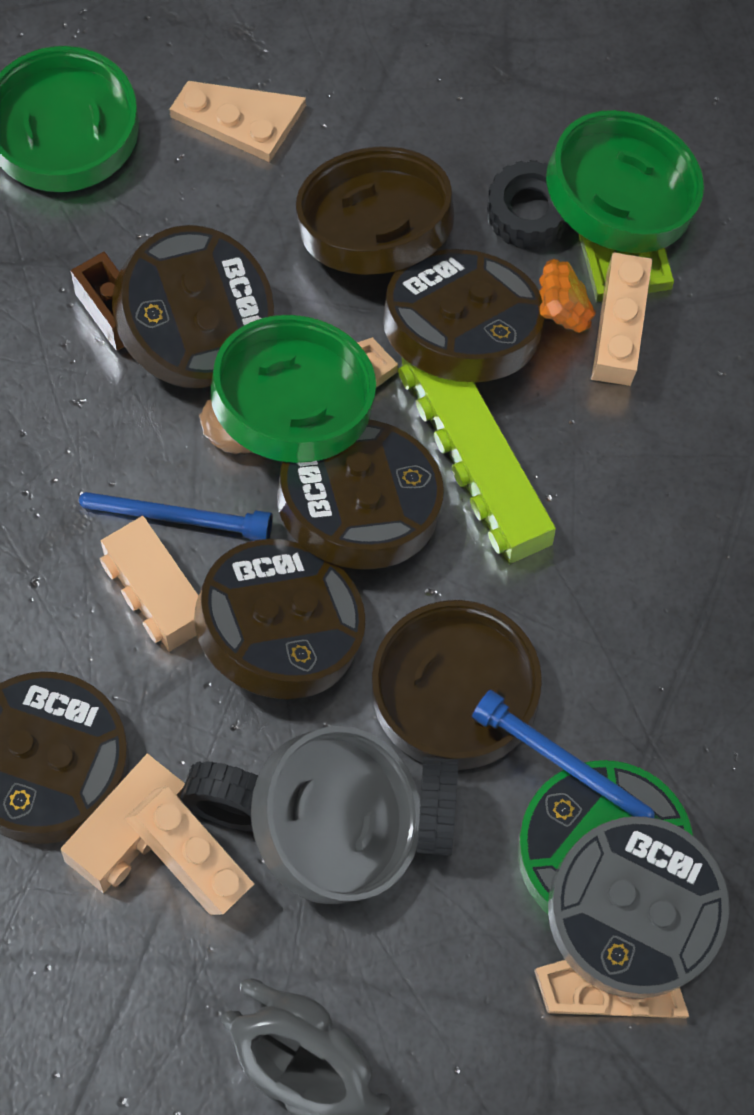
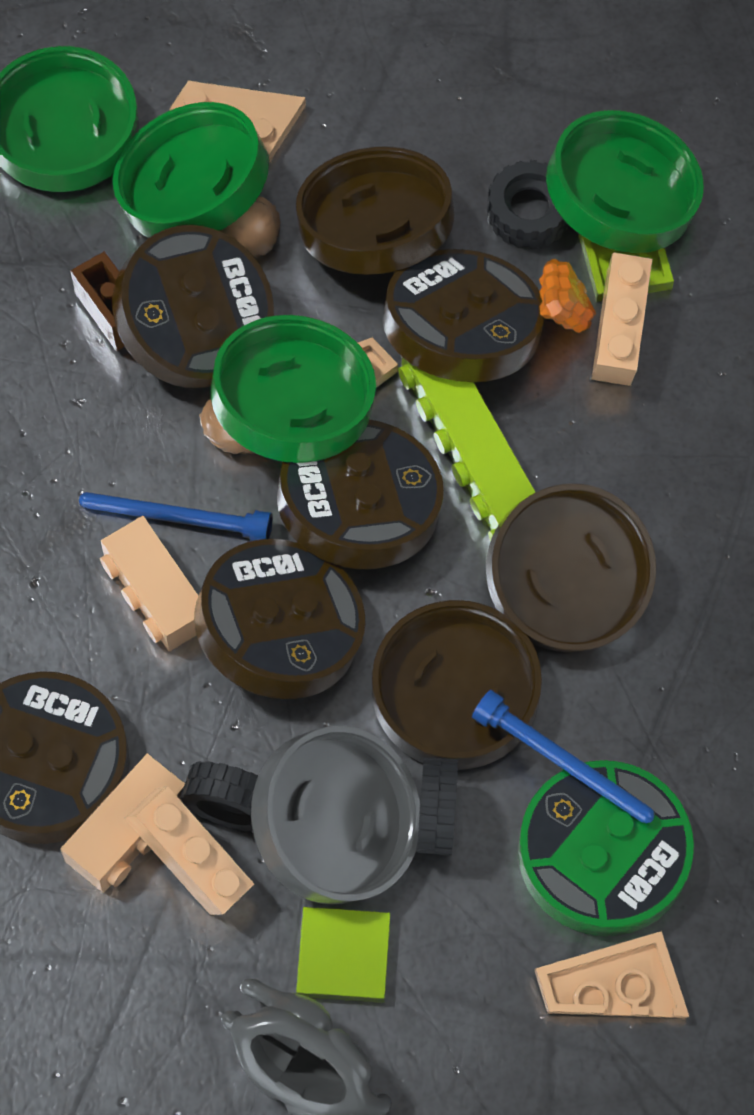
piece [548,817,729,998] -> none
none -> green piece [113,102,269,238]
none -> medium nougat hair [220,197,280,258]
none -> lime tile [296,907,390,1003]
none -> dark brown piece [486,483,656,652]

